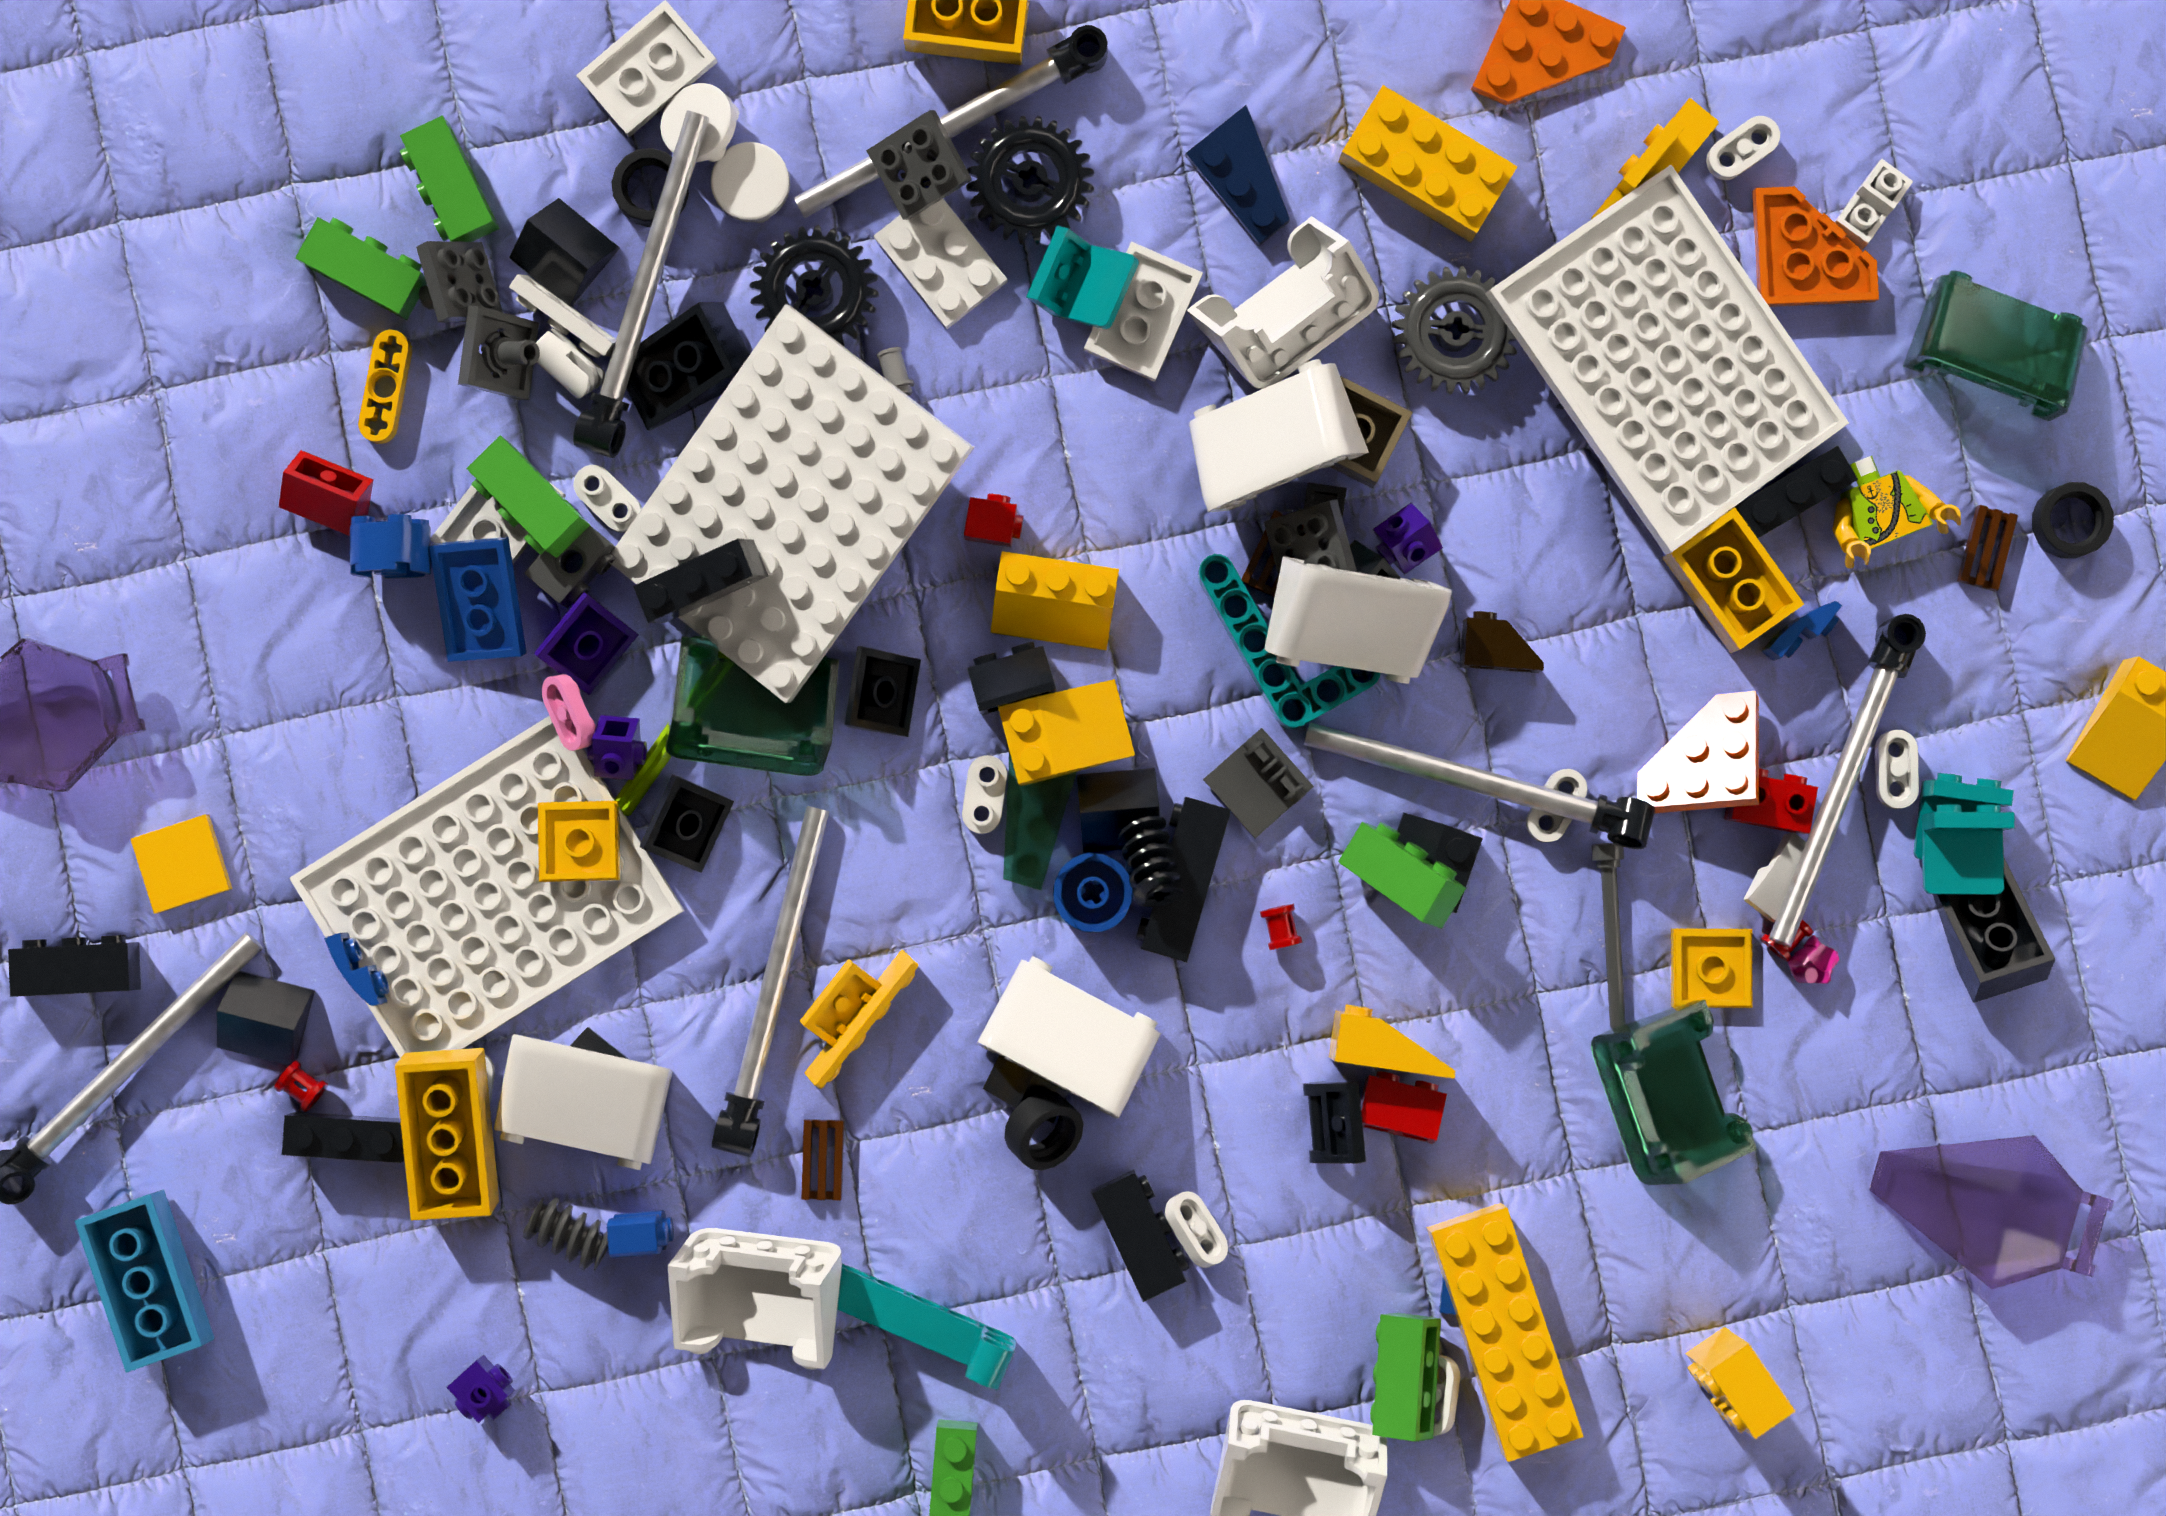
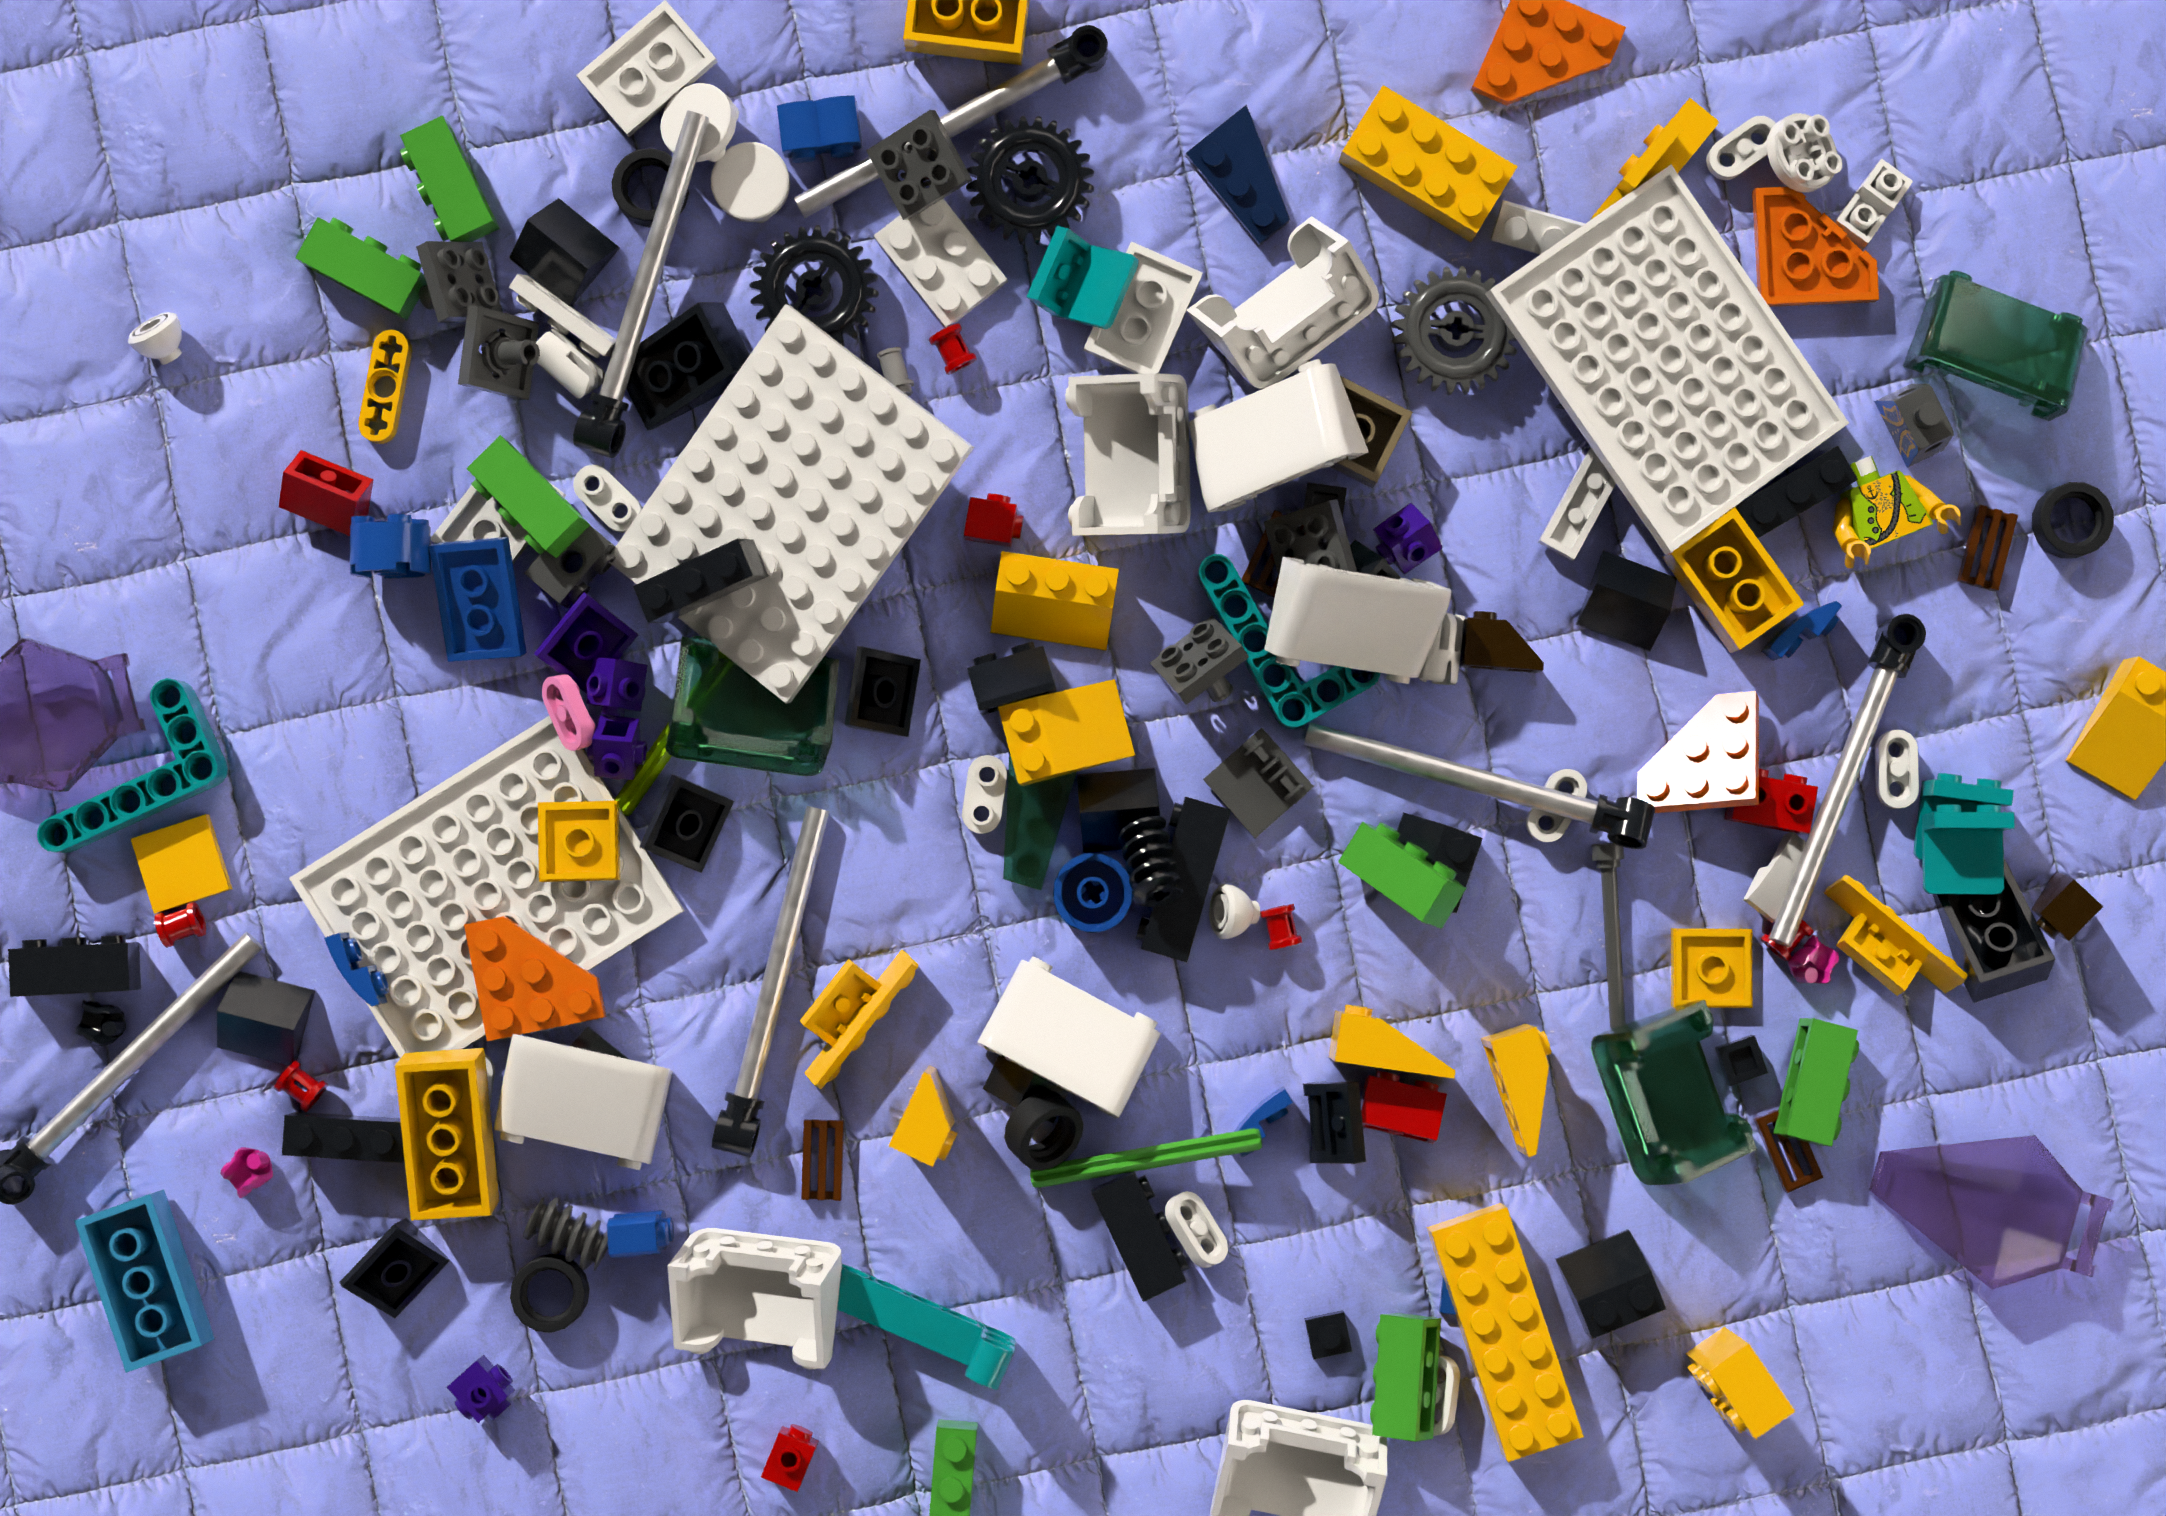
none -> teal beam [37,678,228,853]
none -> black arm [75,1000,126,1046]
none -> white brick [128,312,182,365]
none -> red bush [154,902,206,948]
none -> dark pink arm [220,1147,273,1199]
none -> black slope [339,1218,450,1318]
none -> orange plate [464,916,607,1041]
none -> black tyre [510,1254,590,1333]
none -> dark purple brick [586,657,648,717]
none -> red brick [761,1424,819,1492]
none -> blue brick [777,95,863,163]
none -> yellow slope [888,1065,958,1167]
none -> red bush [928,323,977,375]
none -> bright green axle [1030,1128,1262,1188]
none -> white windscreen [1065,373,1191,536]
none -> dark grey plate [1150,616,1249,705]
none -> white brick [1209,884,1260,939]
none -> blue slope [1231,1087,1293,1157]
none -> black plate [1304,1310,1352,1359]
none -> white arm [1419,613,1465,685]
none -> yellow slope [1481,1024,1552,1157]
none -> white plate [1491,200,1585,255]
none -> white plate [1538,446,1616,561]
none -> black slope [1555,1229,1666,1339]
none -> black slope [1576,551,1677,651]
none -> black plate [1714,1035,1768,1086]
none -> reddish brown tile [1753,1109,1823,1193]
none -> white tile [1767,113,1842,193]
none -> bright green brick [1773,1018,1859,1147]
none -> yellow bracket [1824,875,1968,996]
none -> dark grey torso [1874,384,1954,468]
none -> dark brown slope [2031,872,2103,941]

